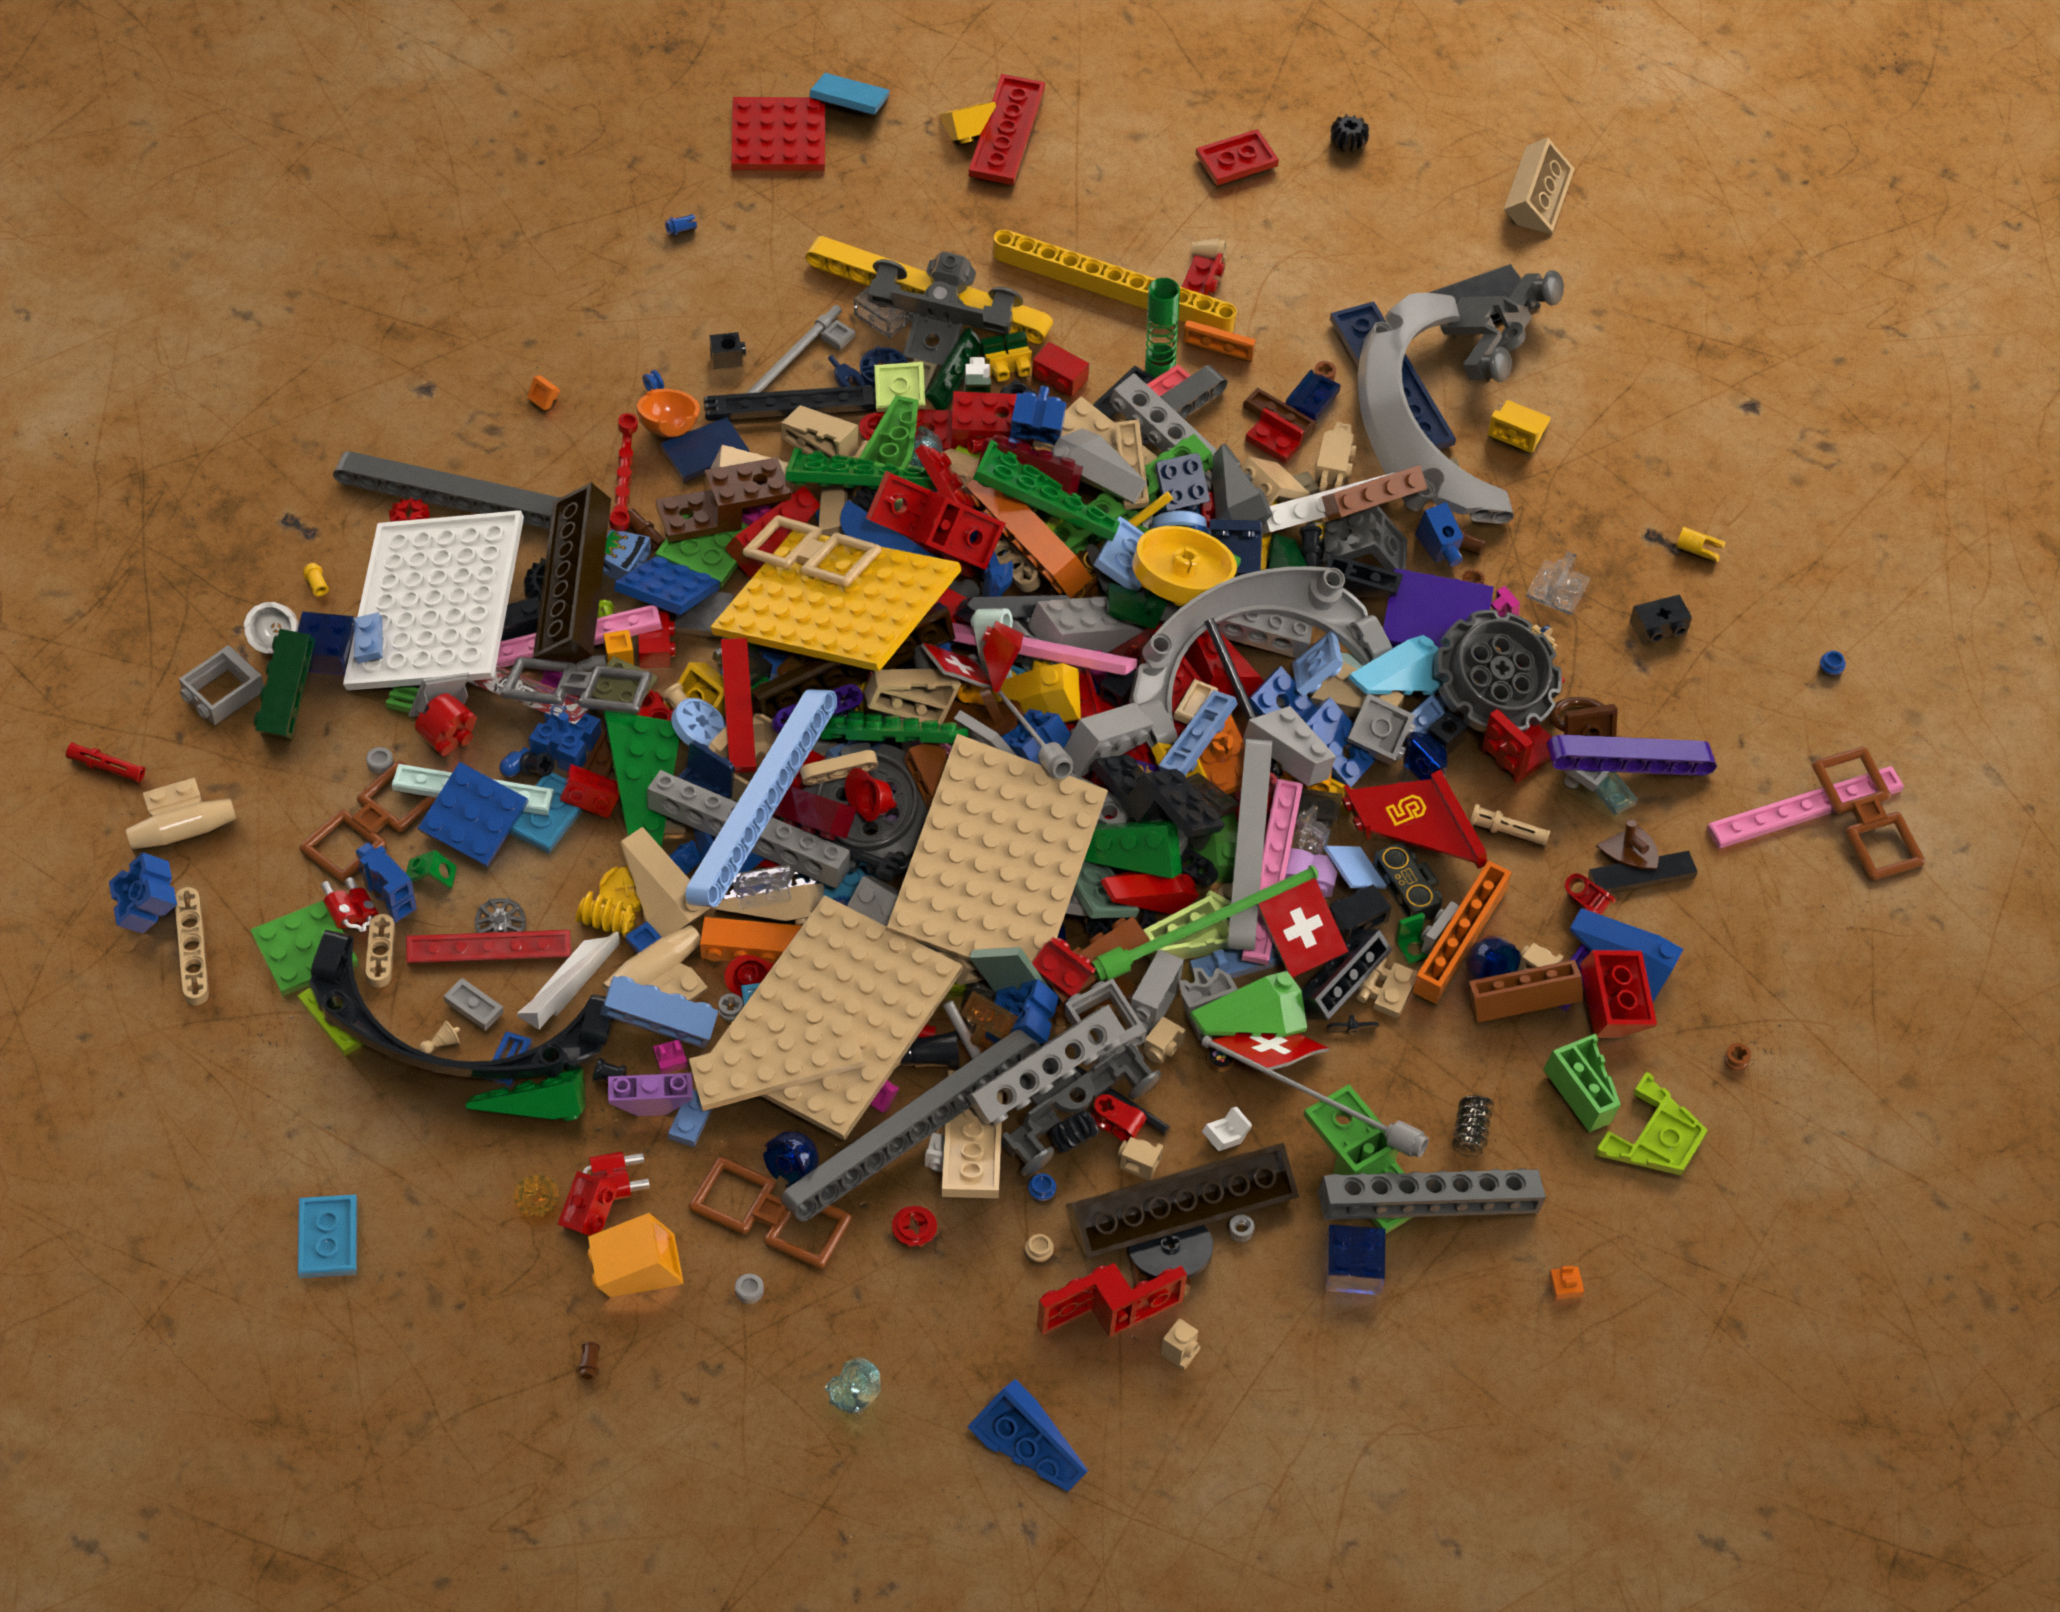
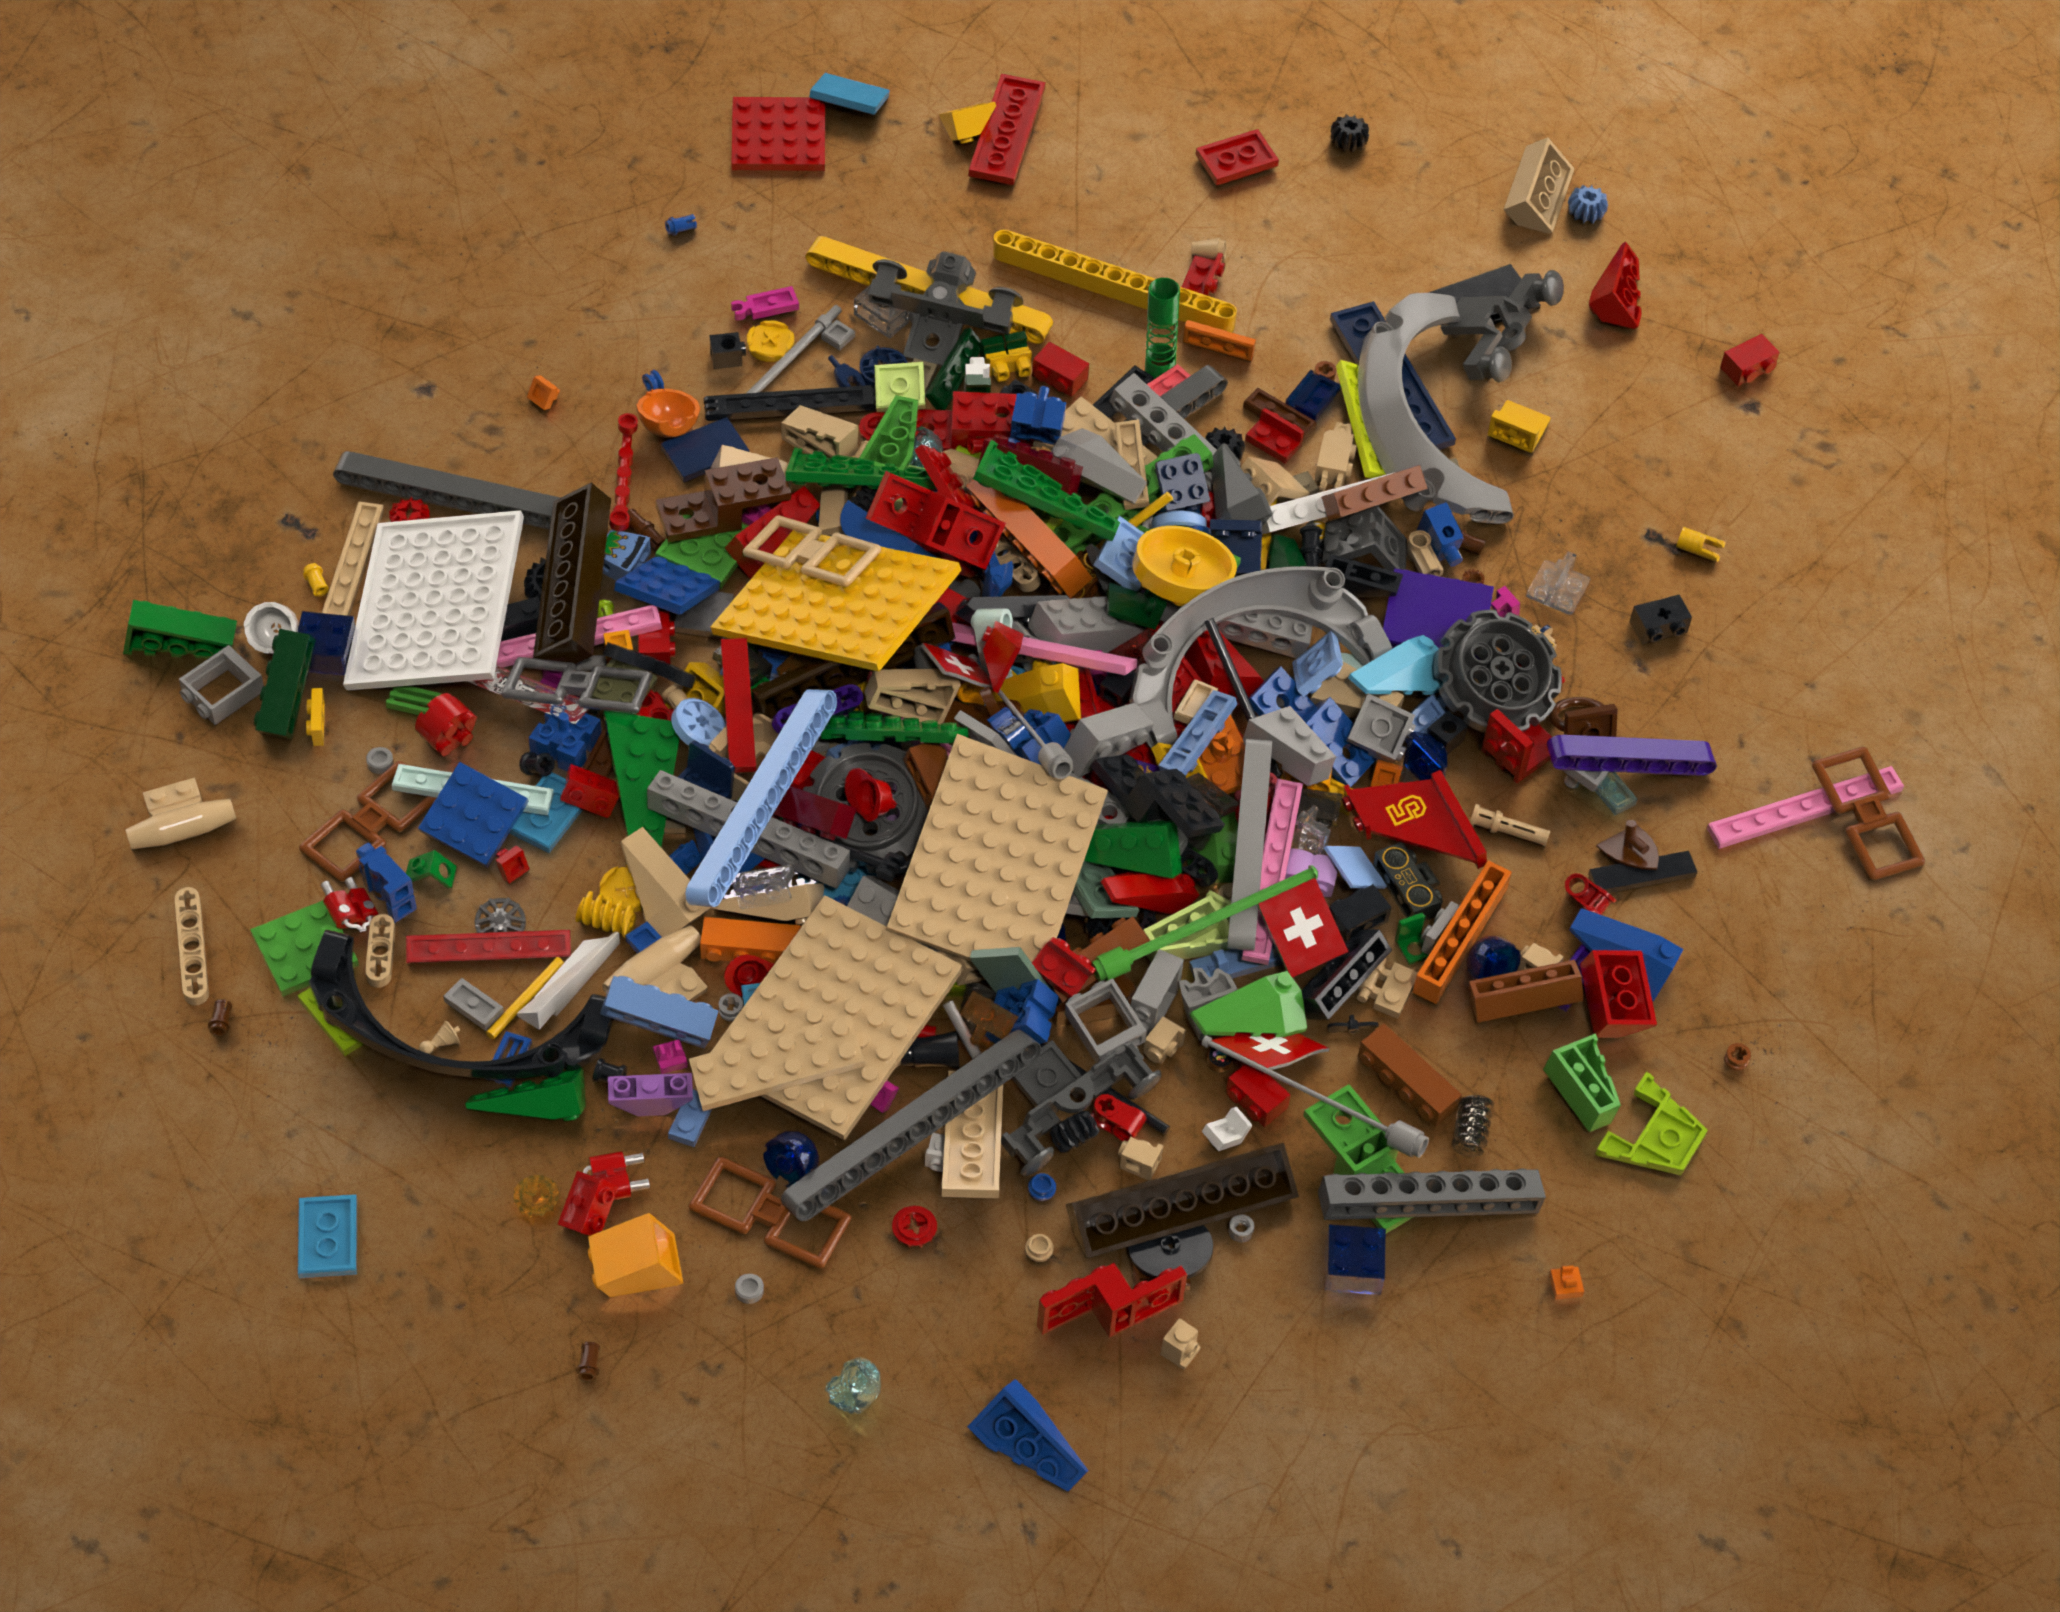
red pin [66,742,146,783] -> none
blue brick [109,853,177,934] -> none
medium blue plate [354,612,383,663] -> none
light grey piece [409,672,469,717] -> none
blue cylinder [499,747,530,777] -> none
tan beam [800,750,879,785] -> none
light grey brick [966,1005,1126,1126] -> none
blue plate [1820,651,1846,675] -> none
none -> green wedge [123,600,237,659]
none -> reddish brown pin [208,999,232,1036]
none -> yellow plate [306,688,325,746]
none -> tan tile [320,501,384,628]
none -> yellow bar [486,957,564,1039]
none -> red tile [496,845,530,884]
none -> black beam [603,642,697,689]
none -> dark pink plate [731,286,799,320]
none -> yellow tile [747,321,794,362]
none -> blue leg [987,707,1031,751]
none -> black gear [1205,426,1245,461]
none -> red brick [1226,1064,1291,1128]
none -> neon yellow plate [1336,360,1386,479]
none -> dark orange brick [1358,1024,1462,1127]
none -> orange tile [1371,759,1403,787]
none -> tan piece [1407,530,1443,577]
none -> medium blue gear [1568,185,1608,224]
none -> red wedge [1588,242,1642,329]
none -> red brick [1720,334,1780,386]

